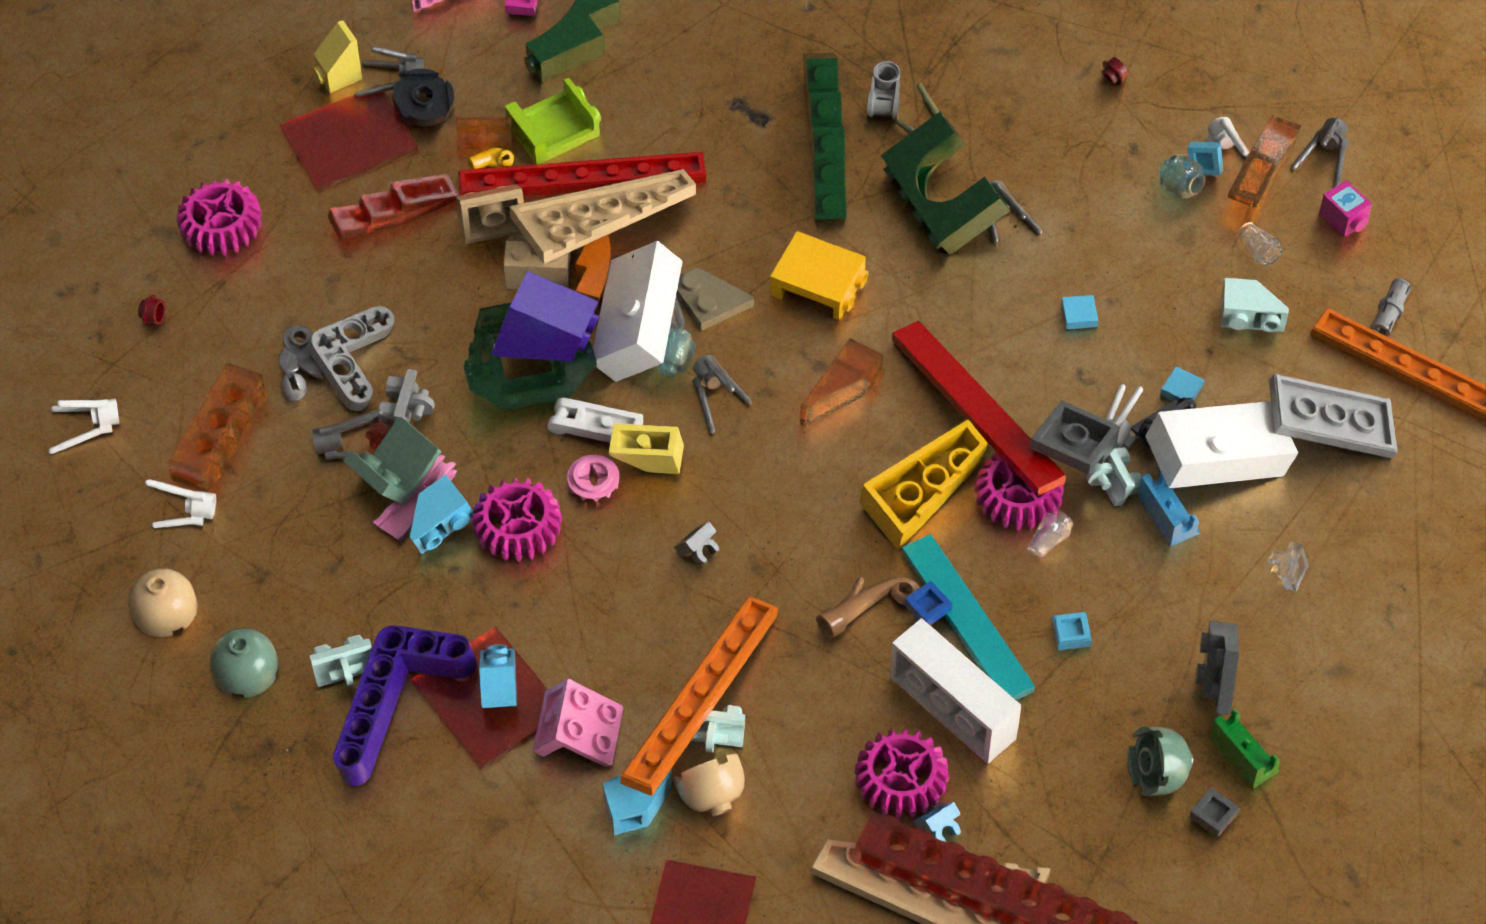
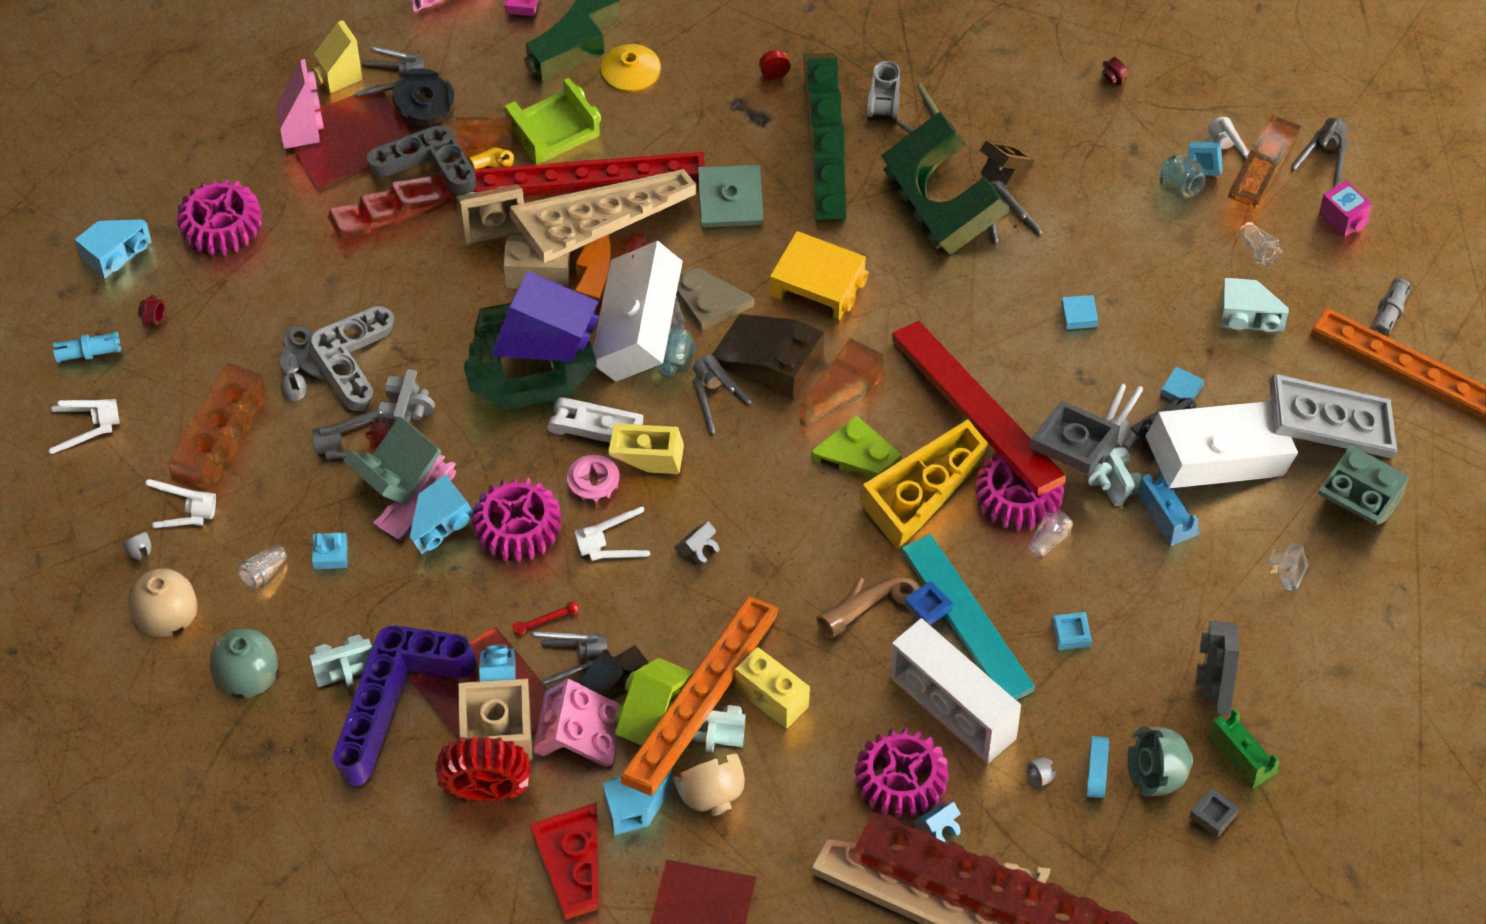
none -> medium azure pin [53,331,121,363]
none -> medium azure slope [74,219,151,279]
none -> light grey hinge [122,532,152,560]
none -> clear cone [237,544,288,590]
none -> bright pink slope [276,59,324,149]
none -> medium azure tile [312,533,347,570]
none -> dark grey beam [367,126,477,195]
none -> red gear [435,735,531,802]
none -> tan slope [459,679,532,760]
none -> red hinge [512,601,579,636]
none -> flat silver plant [530,631,607,686]
none -> red wing [530,802,599,920]
none -> white plant [574,507,650,561]
none -> dark brown slope [578,645,649,700]
none -> yellow dish [601,44,661,92]
none -> lime brick [615,658,694,746]
none -> clear red plate [626,231,647,253]
none -> sand green plate [698,165,764,228]
none -> dark brown slope [712,314,824,400]
none -> light yellow brick [735,647,810,729]
none -> red tile [759,50,791,80]
none -> lime wing [811,415,902,479]
none -> dark brown slope [980,140,1034,187]
none -> light grey hinge [1026,757,1056,788]
none -> medium azure beam [1086,735,1109,799]
none -> sand green slope [1318,445,1409,526]

